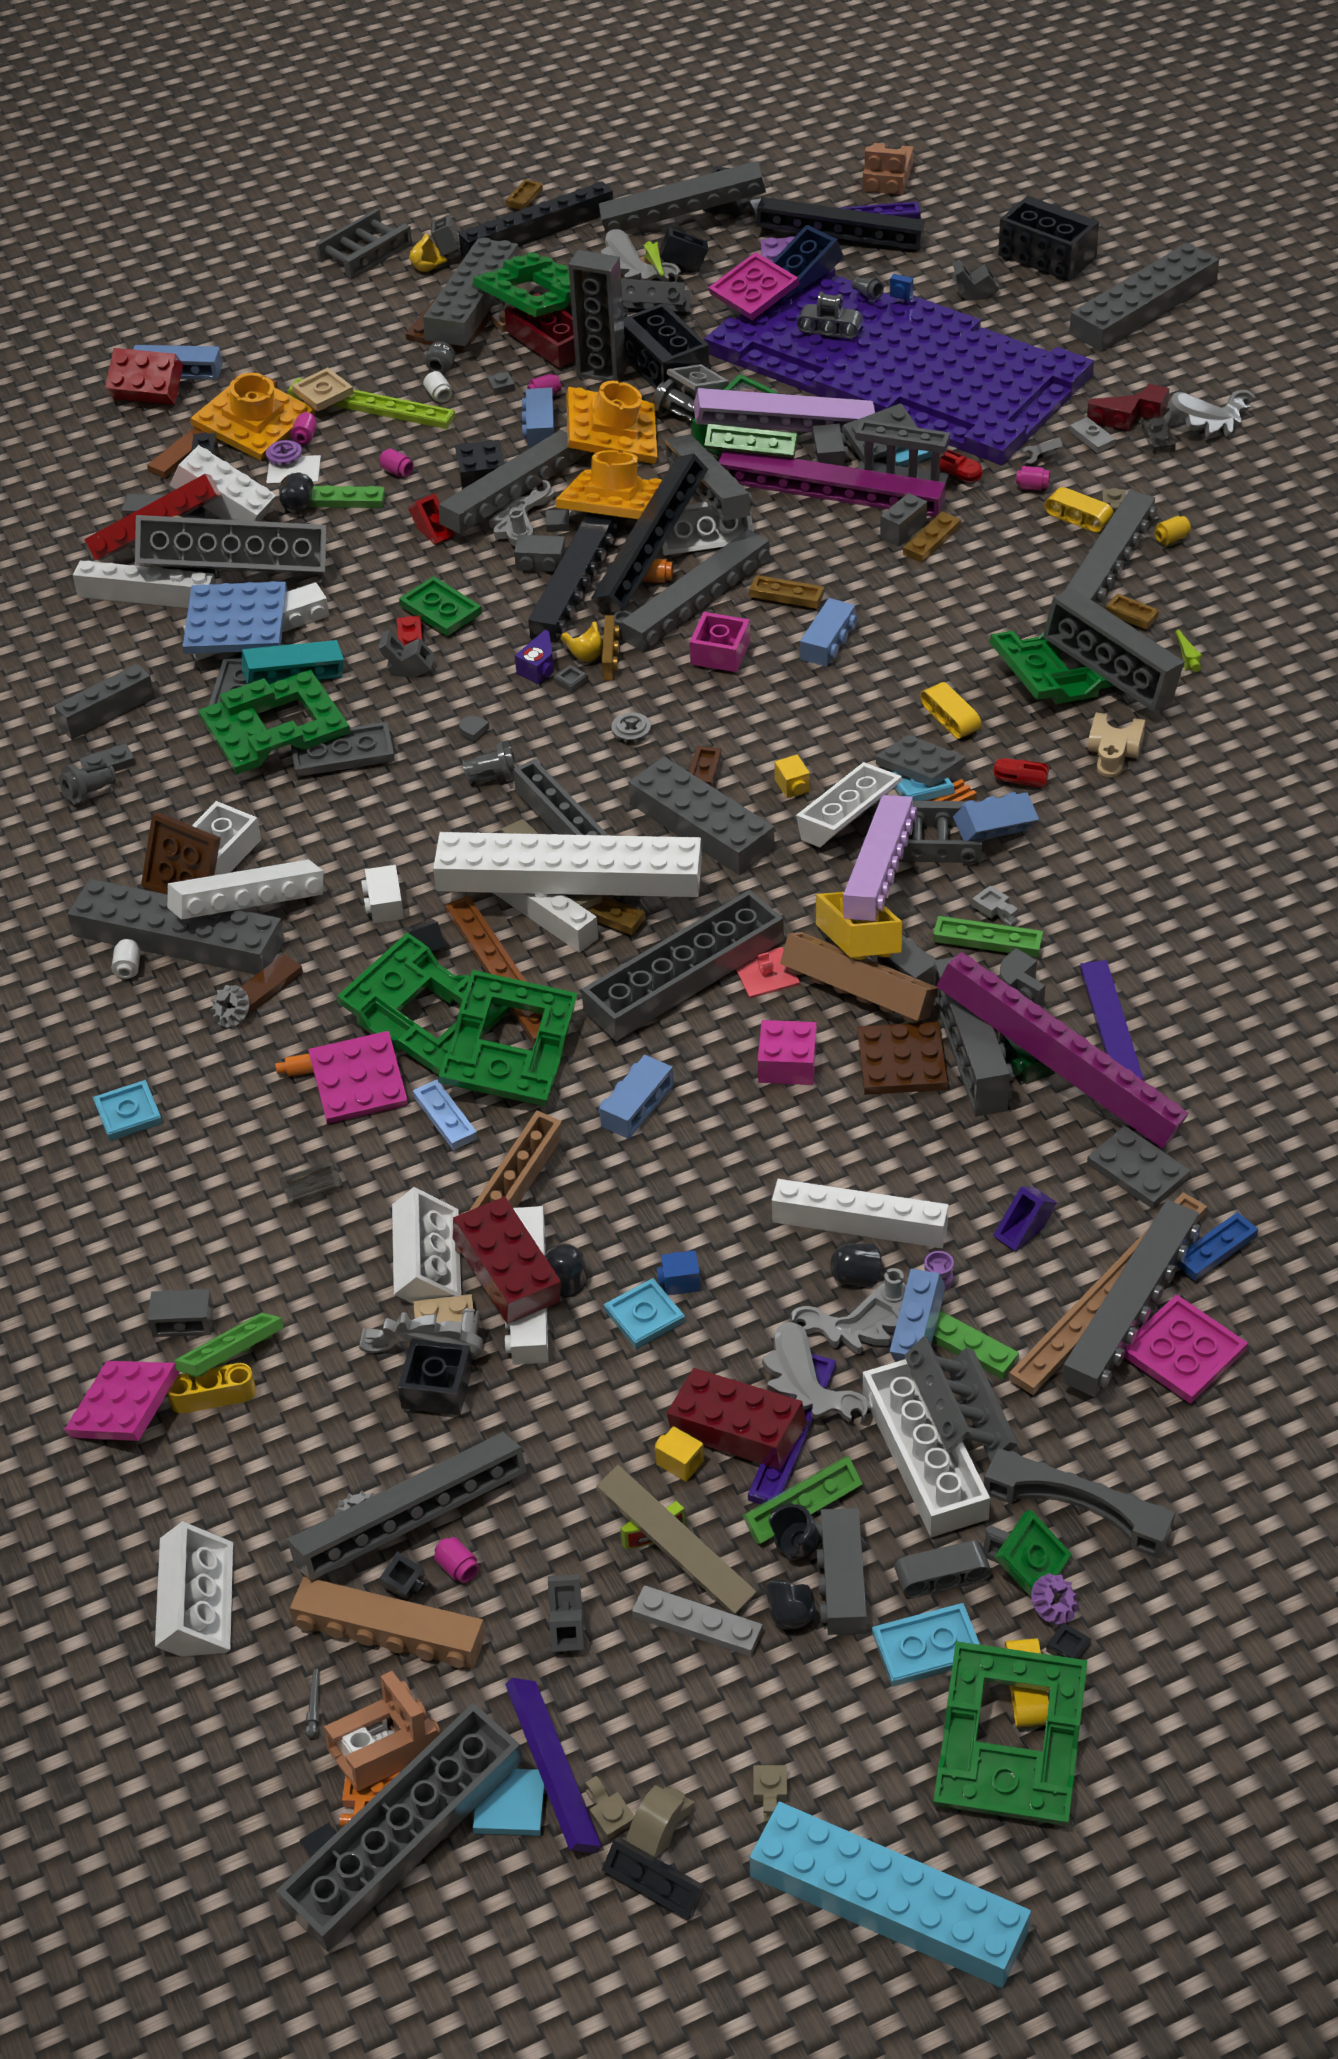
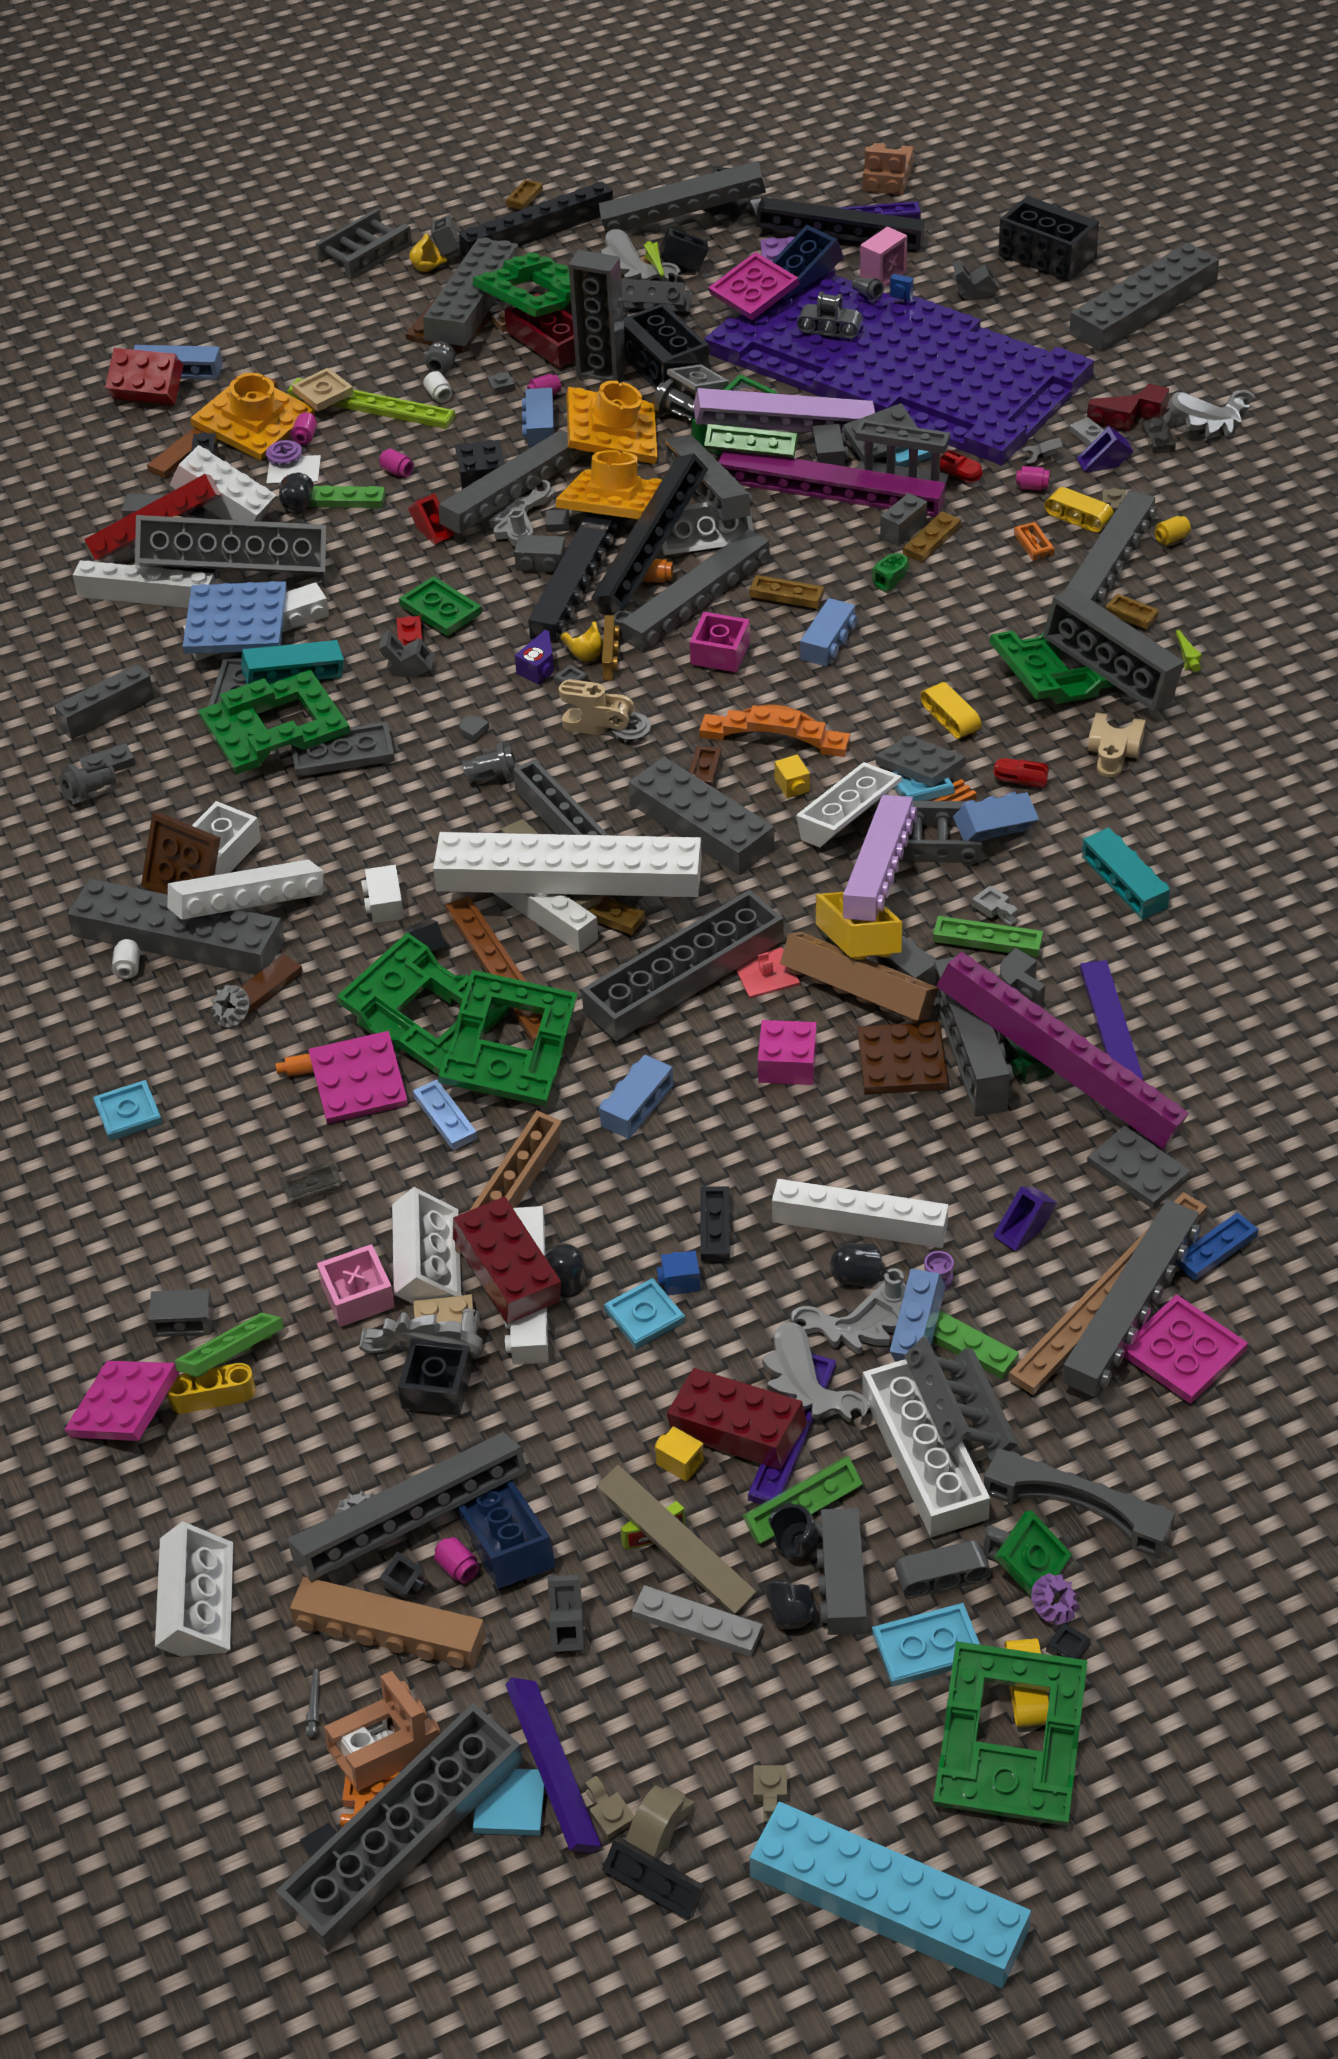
none -> bright pink brick [317,1244,395,1327]
none -> dark blue slope [456,1480,556,1589]
none -> tan piece [559,679,635,735]
none -> orange piece [699,705,850,757]
none -> black plate [700,1186,730,1261]
none -> bright pink brick [860,227,907,287]
none -> green rock [872,553,910,592]
none -> orange tile [1014,522,1055,561]
none -> dark purple slope [1077,426,1134,473]
none -> teal brick [1082,828,1170,920]

